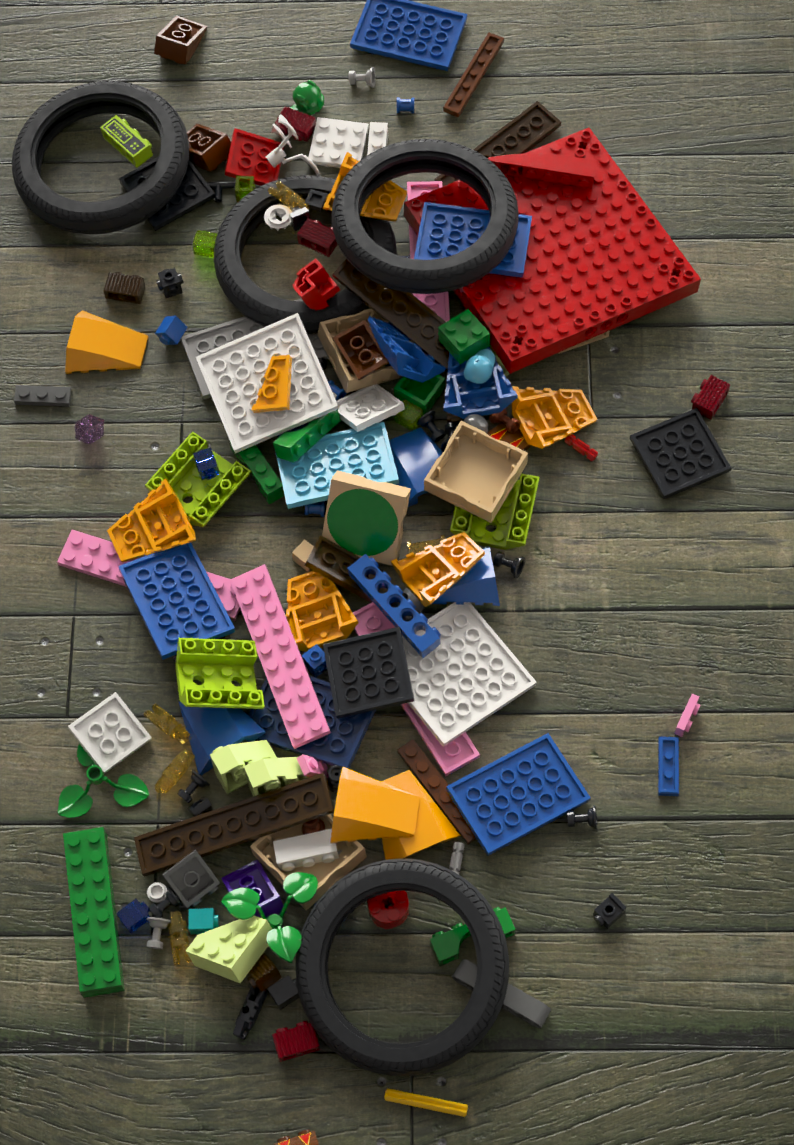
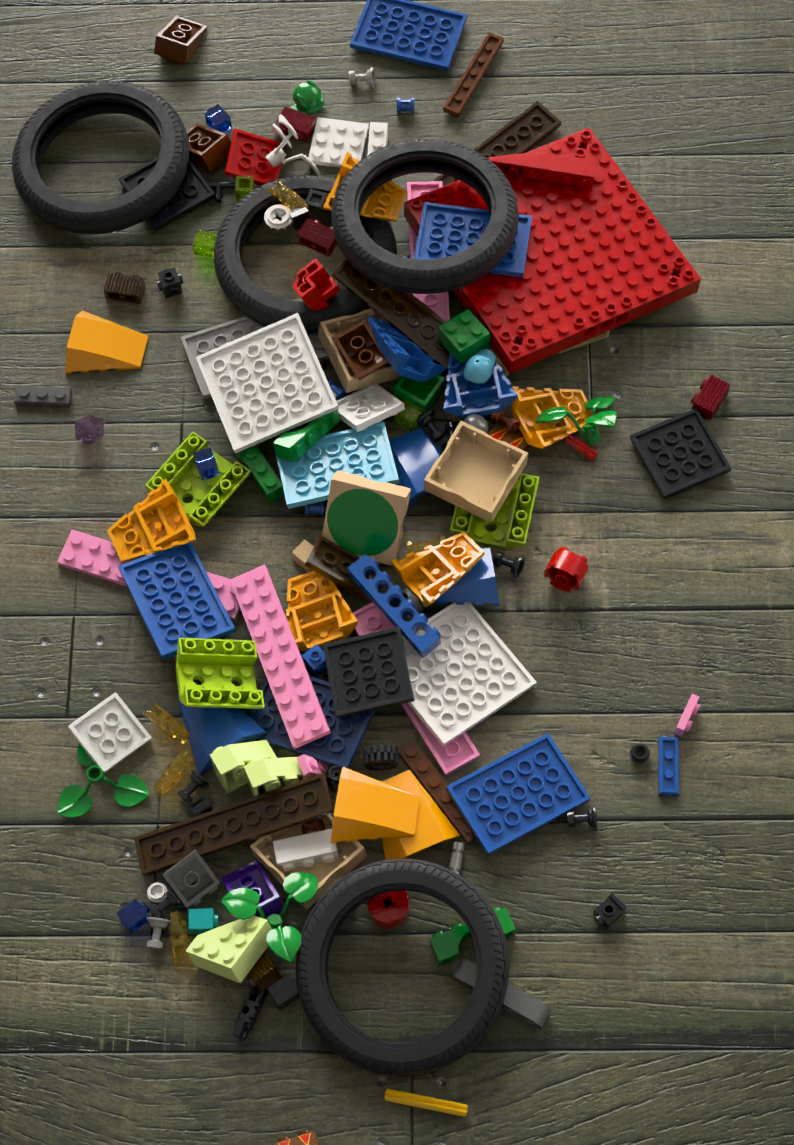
green brick [63,827,125,998] -> none
lime brick [100,115,153,168] -> none
blue brick [155,316,188,345] -> none
light orange wing [251,355,292,413] -> none
dark red brick [272,1021,320,1062] -> none
none -> clear blue brick [204,104,232,133]
none -> black tyre [362,744,399,771]
none -> green plant [535,396,617,445]
none -> red brick [544,547,588,592]
none -> black plate [630,744,650,764]

